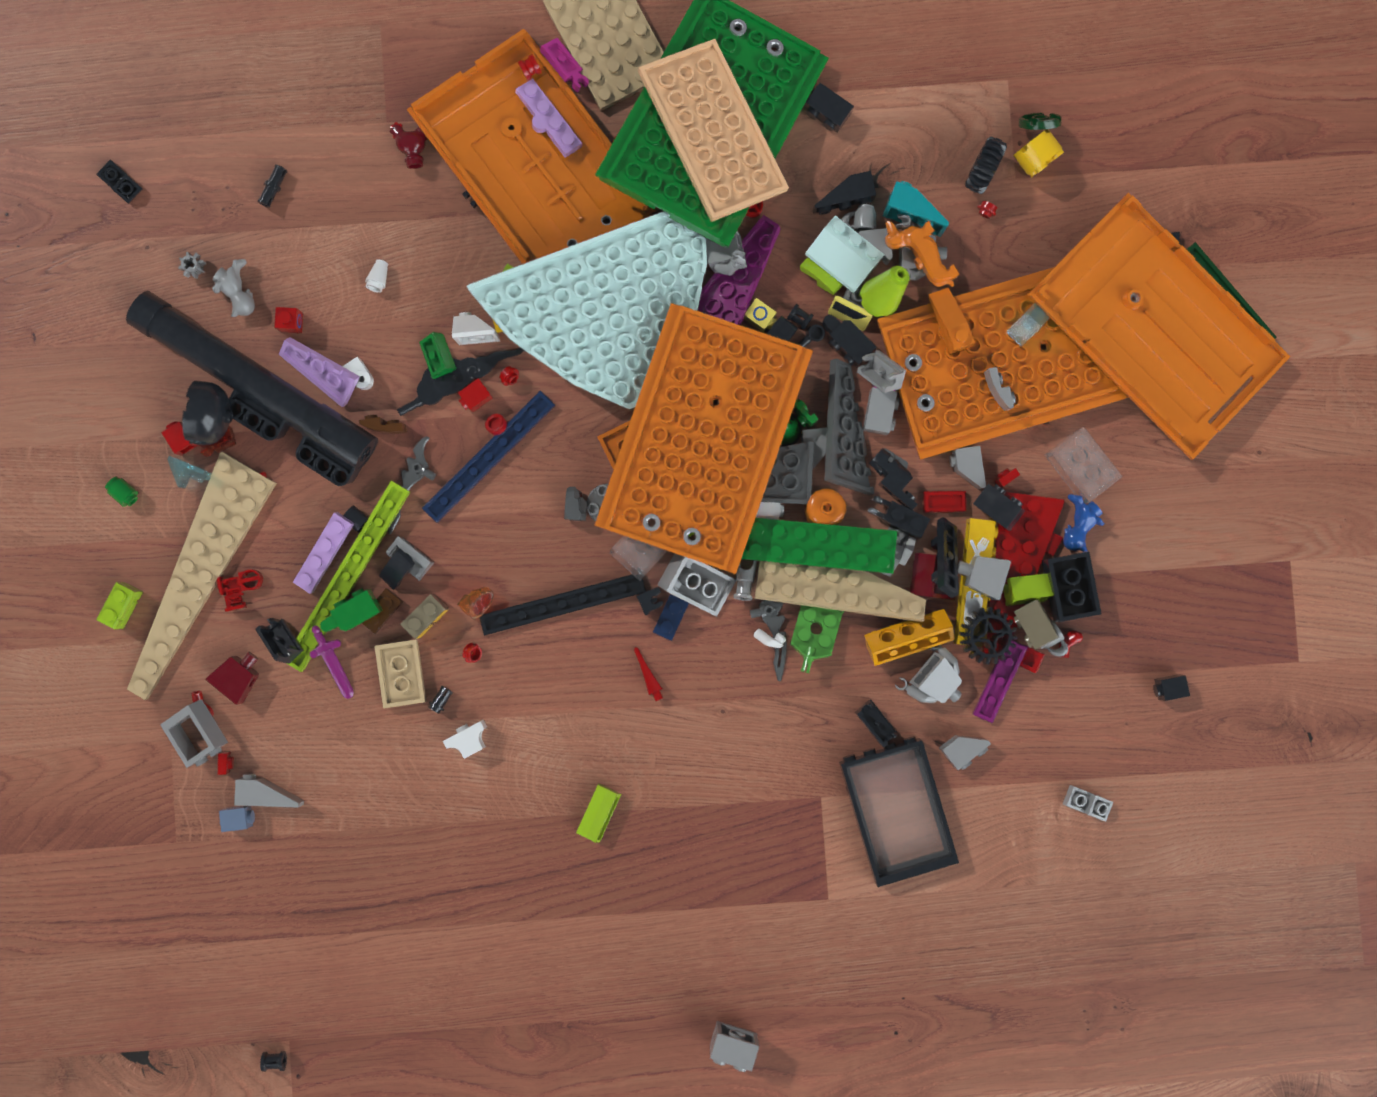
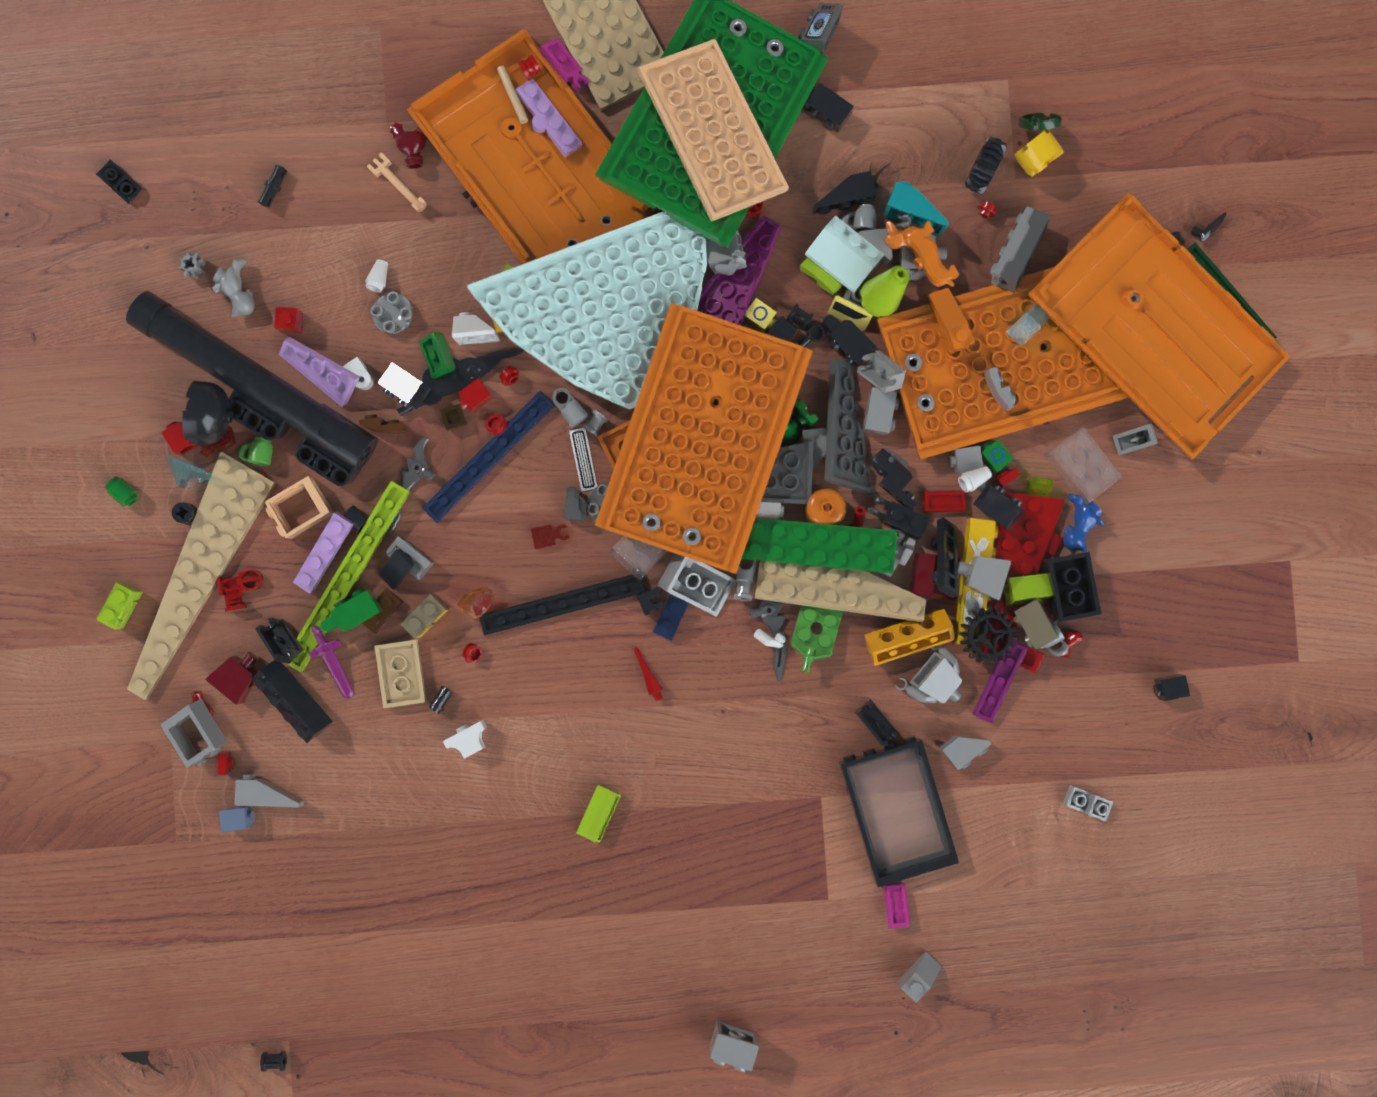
none -> black wheel [172,502,197,524]
none -> bright green piece [238,437,273,466]
none -> black brick [252,660,333,743]
none -> light nougat window [265,476,334,539]
none -> light nougat hinge [366,152,427,212]
none -> light grey dish [370,291,413,334]
none -> brick [378,362,431,409]
none -> dark brown plate [440,404,467,431]
none -> tan bar [497,66,528,124]
none -> clear red plate [531,524,570,549]
none -> light grey piece [553,388,589,429]
none -> sticker [569,428,597,491]
none -> light grey bush [582,409,609,437]
none -> dark grey slope [798,3,843,54]
none -> red arm [847,506,866,528]
none -> dark pink plate [883,883,910,928]
none -> light grey slope [897,951,942,1003]
none -> white cone [958,466,992,492]
none -> green brick [980,440,1014,474]
none -> piece [990,206,1050,293]
none -> clear neon green slope [1027,477,1055,497]
none -> light grey slope [1113,423,1158,455]
none -> black bar [1191,212,1227,241]

